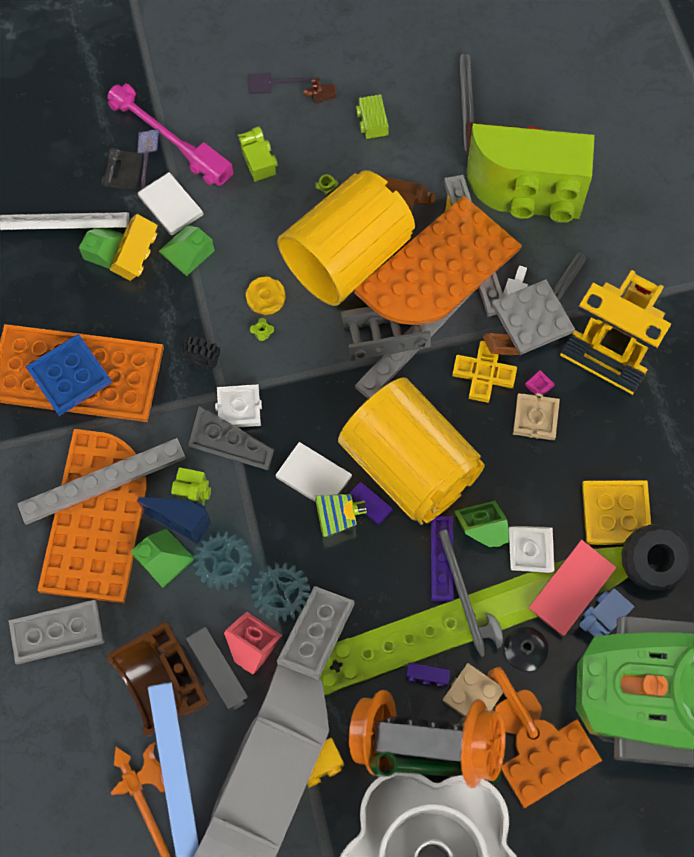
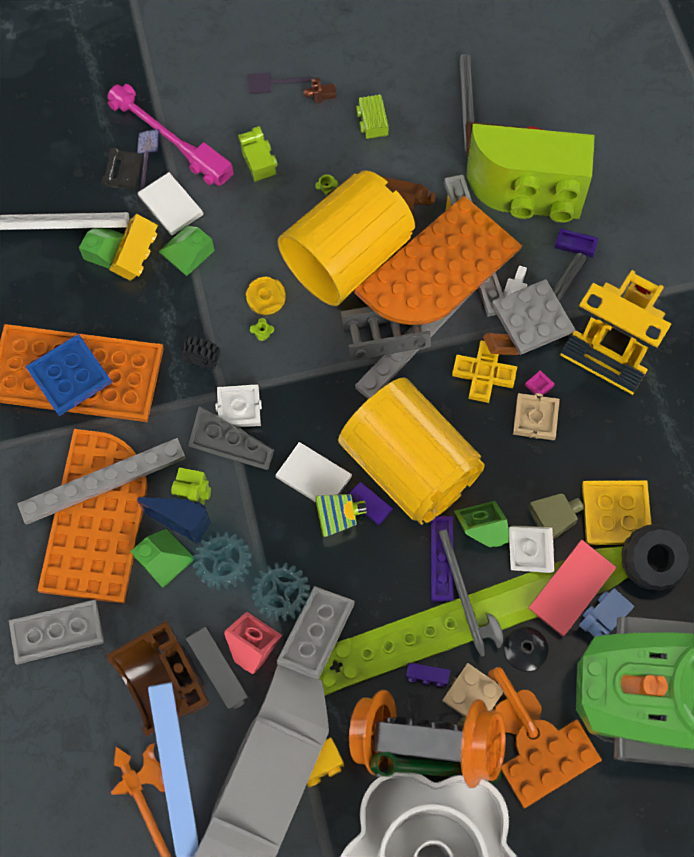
none -> olive torso [528,493,584,541]
none -> dark purple tile [555,228,598,258]

